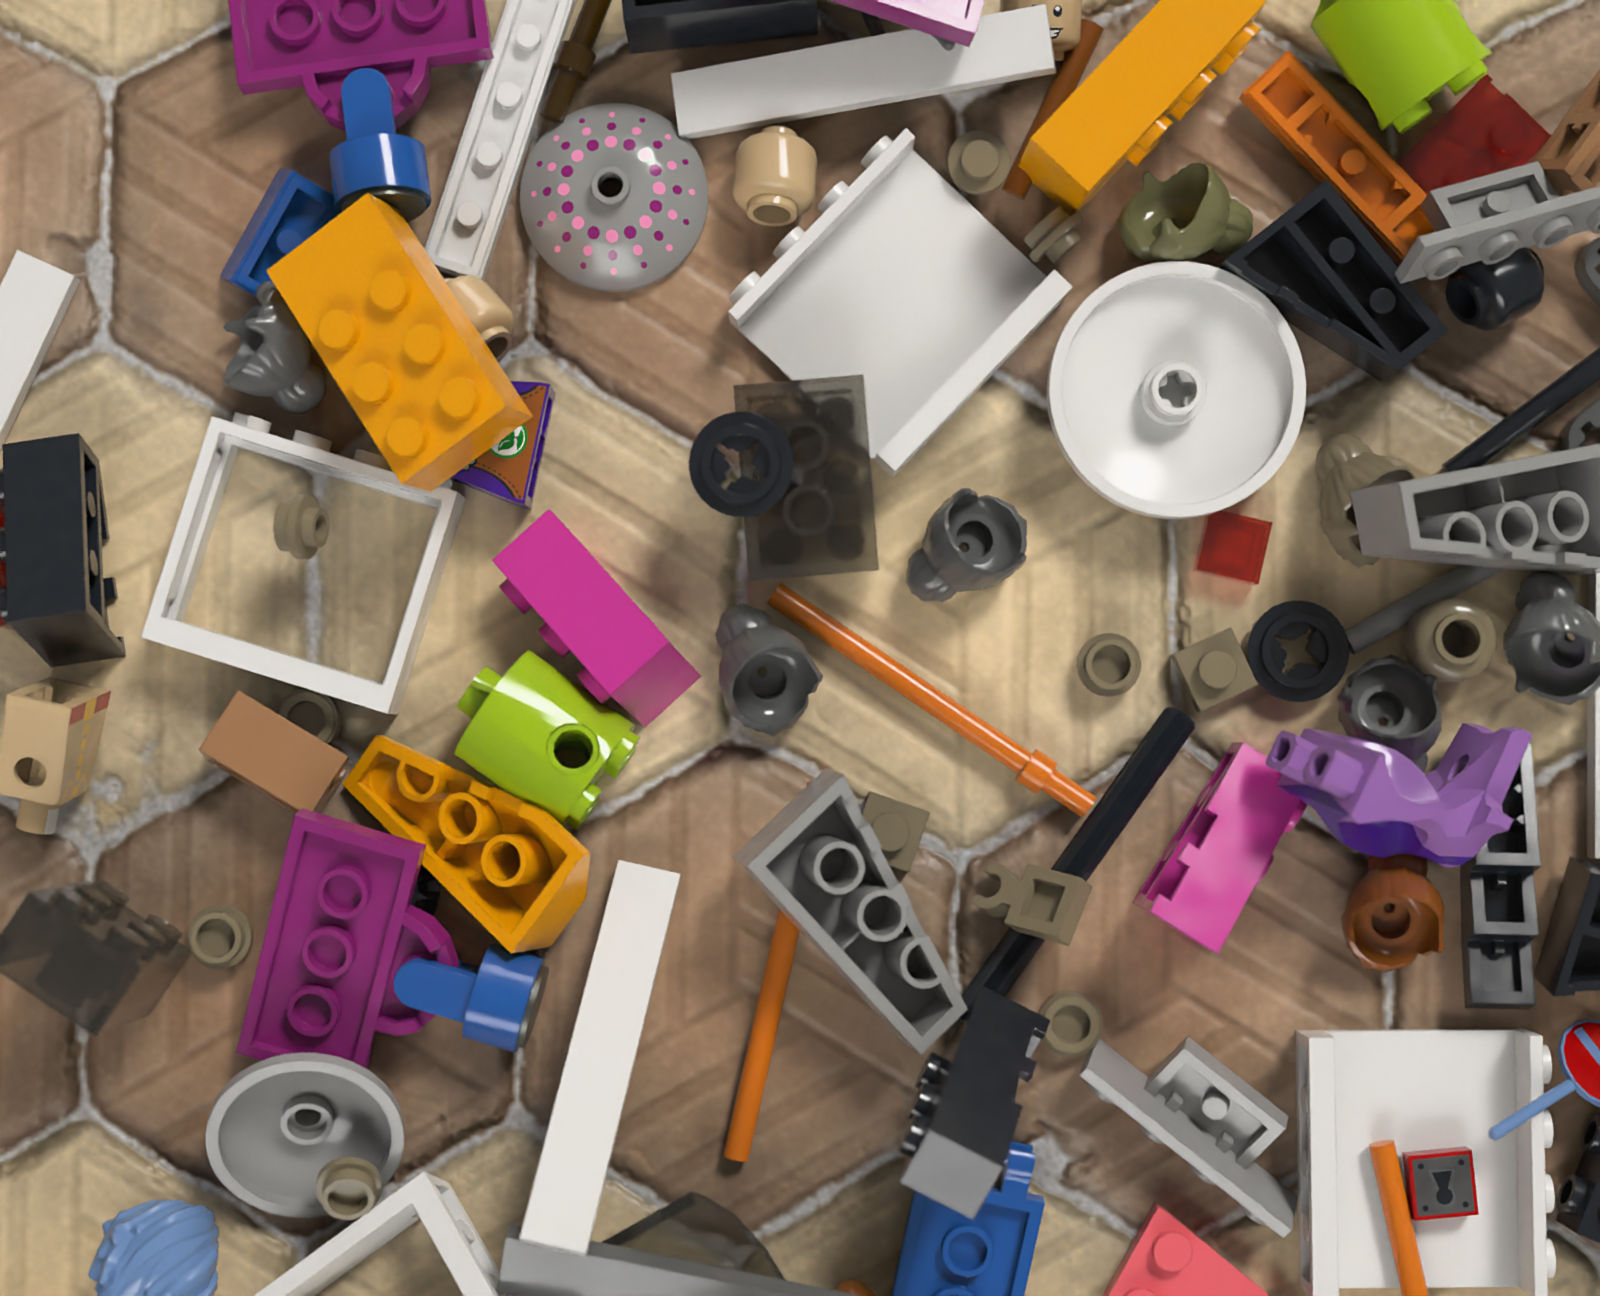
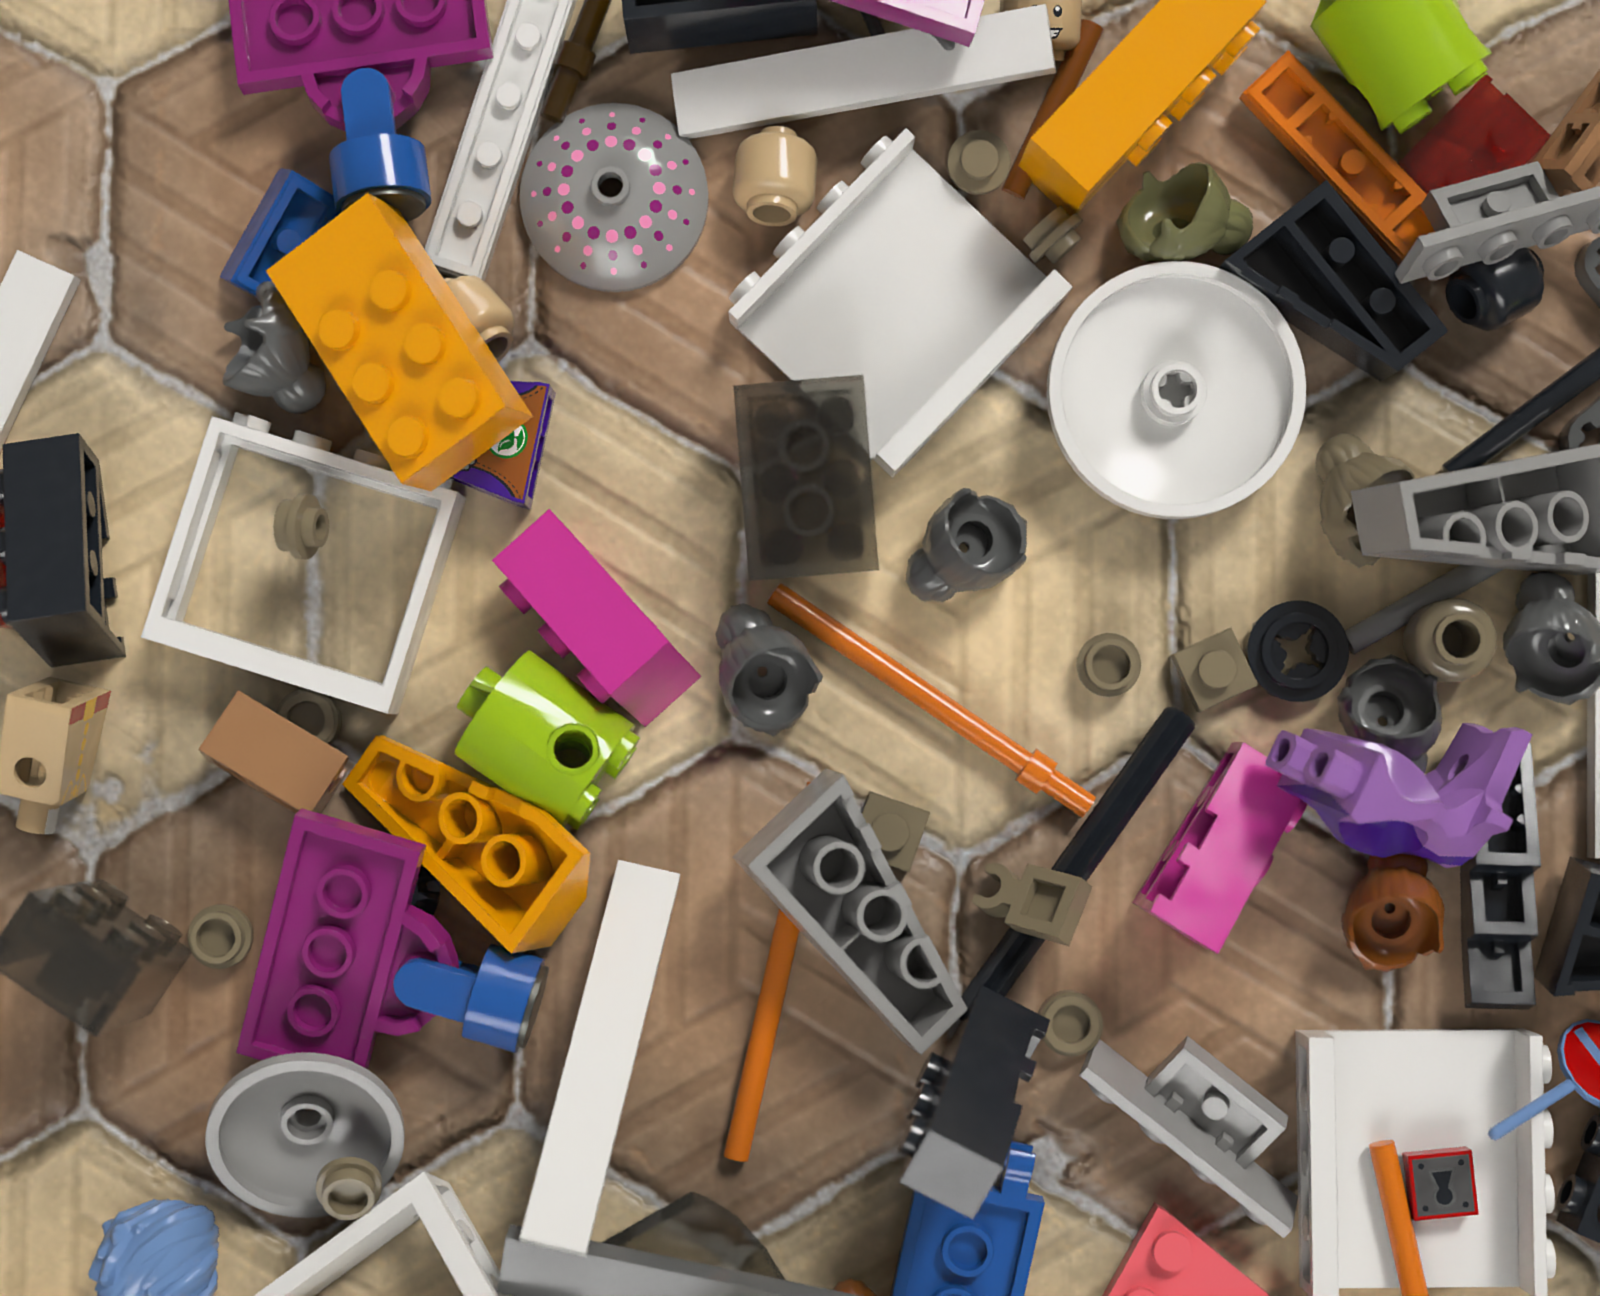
black gear [689,411,794,517] -> none
clear red tile [1193,511,1272,586] -> none

